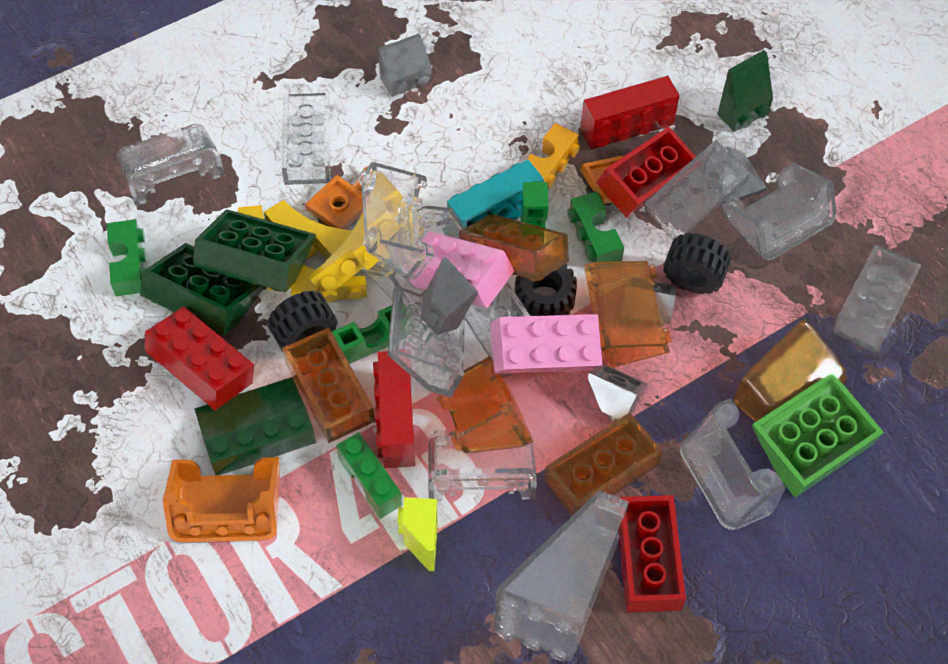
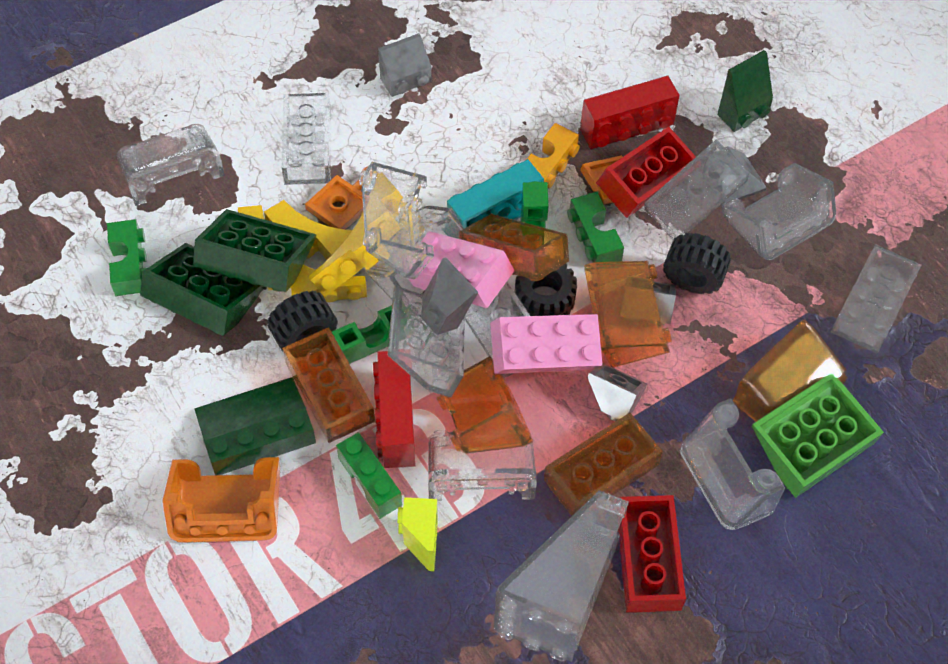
red brick [145,306,254,410] -> none

